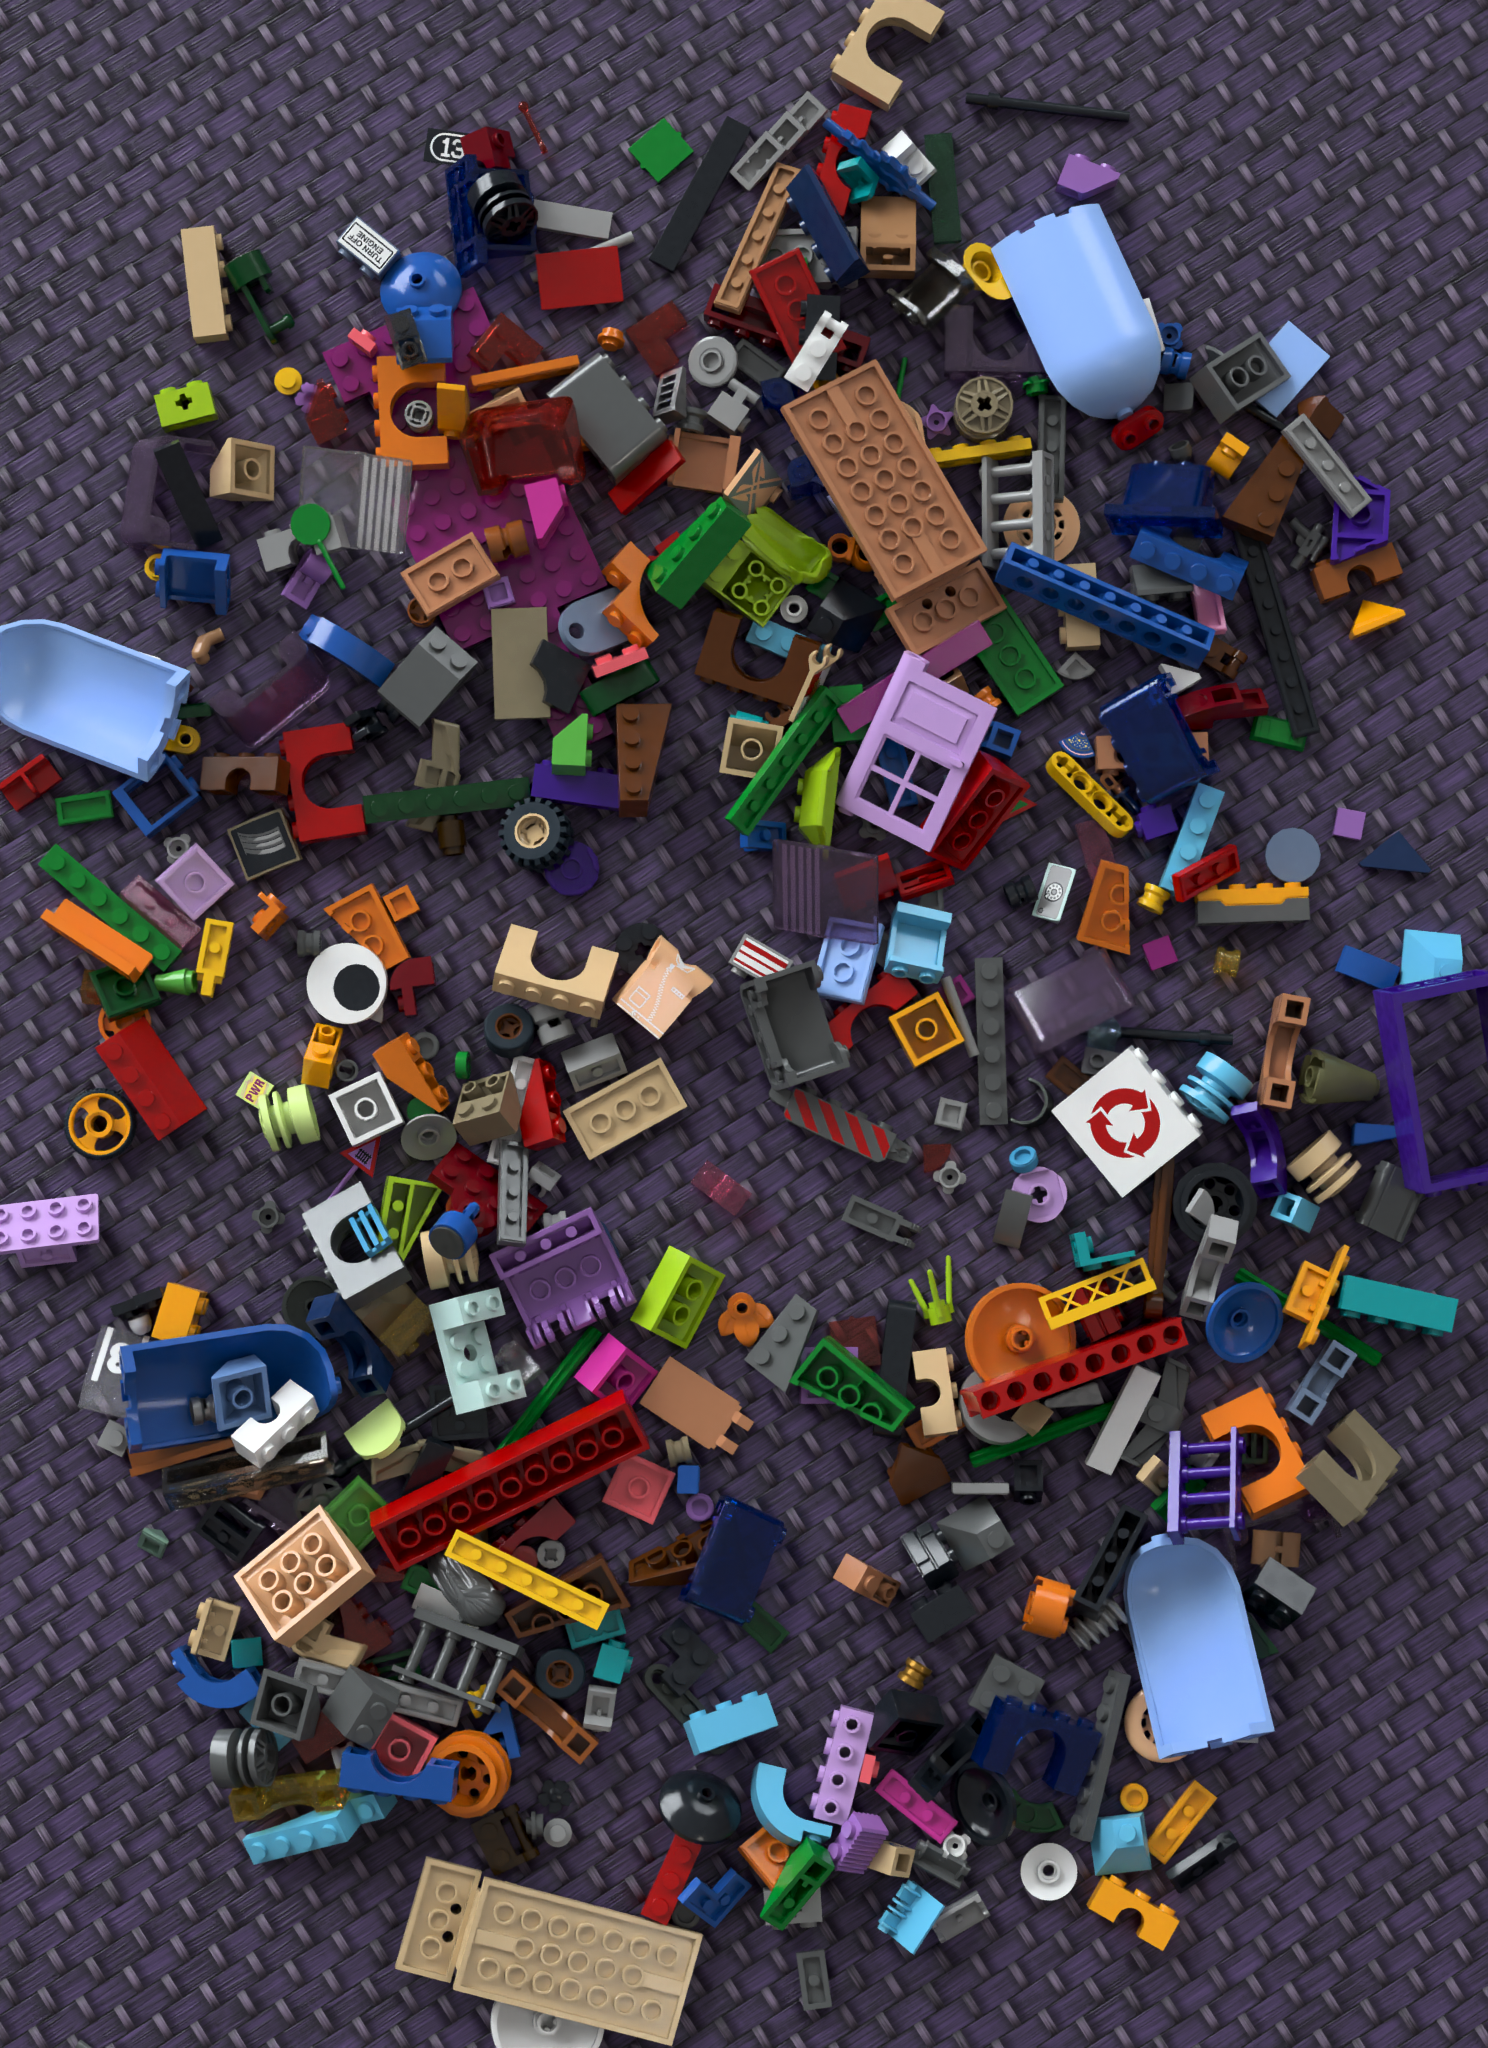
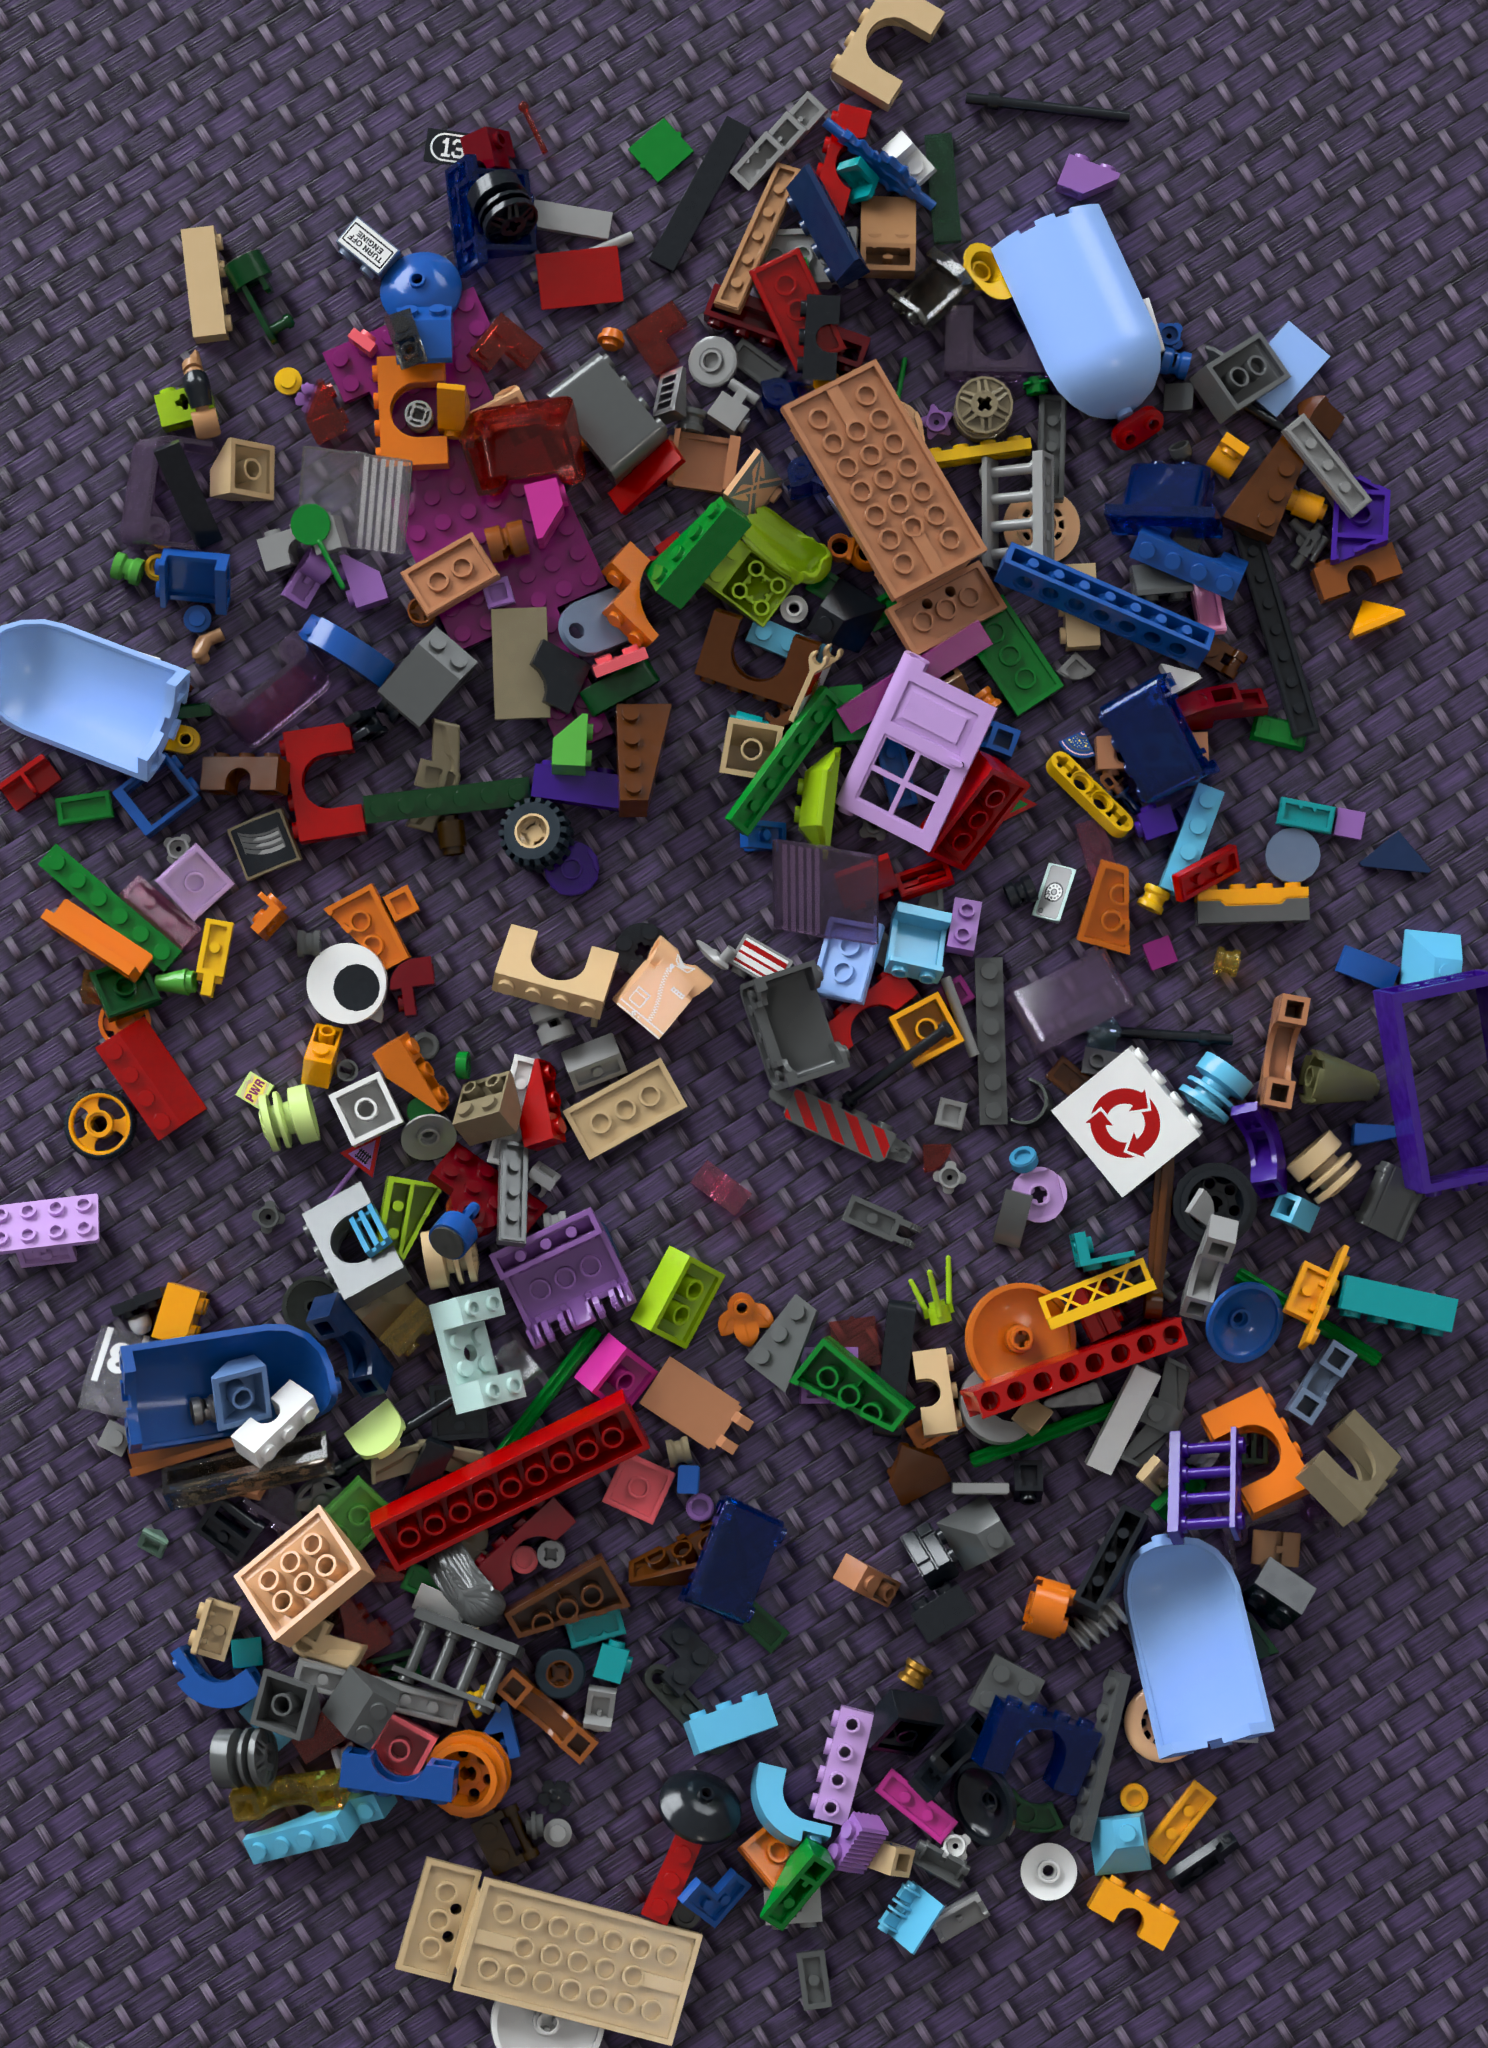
yellow plate [444,1529,610,1630] -> none
orange tile [467,355,580,394] -> none
black wheel [484,1003,535,1058] -> none
white plate [784,310,849,393] -> none
coral plate [858,1751,880,1784] -> none
none -> bright green wheel [110,552,146,586]
none -> piece [182,349,221,440]
none -> blue plate [184,605,212,633]
none -> medium lavender slope [337,554,390,612]
none -> light grey bar [696,940,737,970]
none -> black bar [842,1021,954,1108]
none -> medium lavender plate [945,897,982,957]
none -> teal plate [1275,797,1336,835]
none -> light orange brick [1286,488,1328,524]

